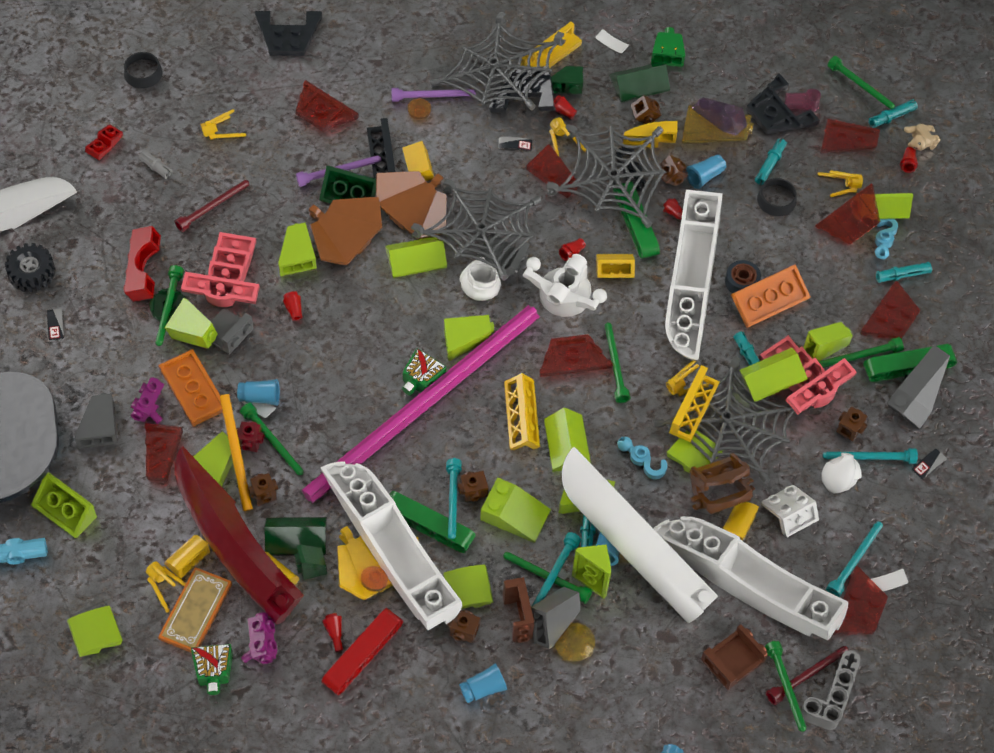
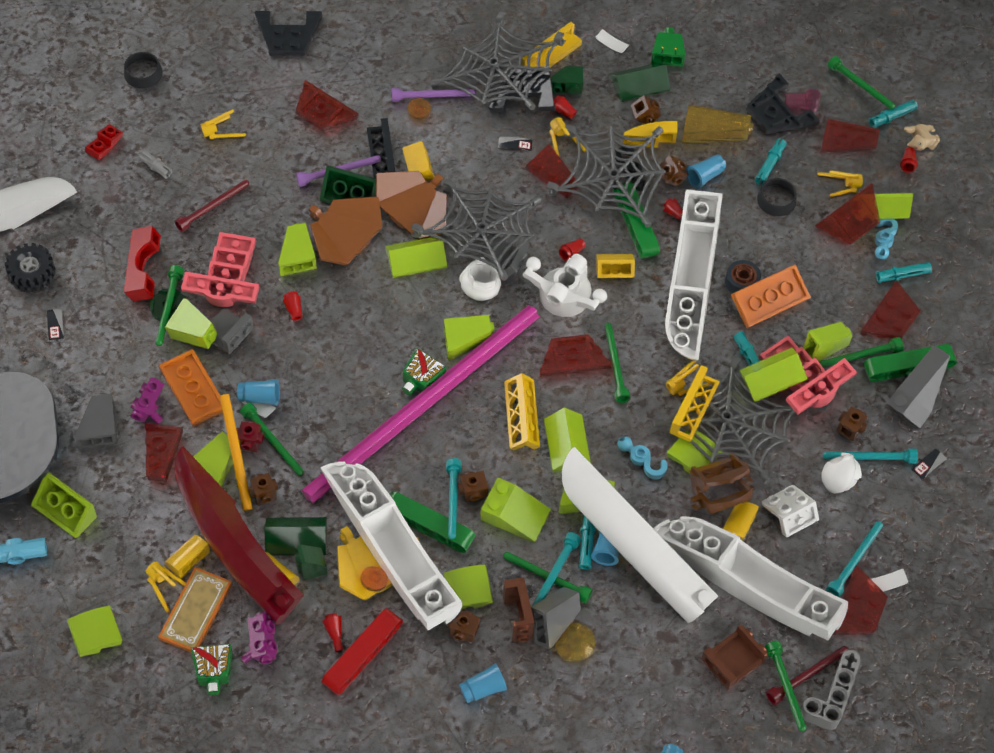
lime slope [572,544,611,599] -> none
clear purple slope [692,97,747,135] -> none

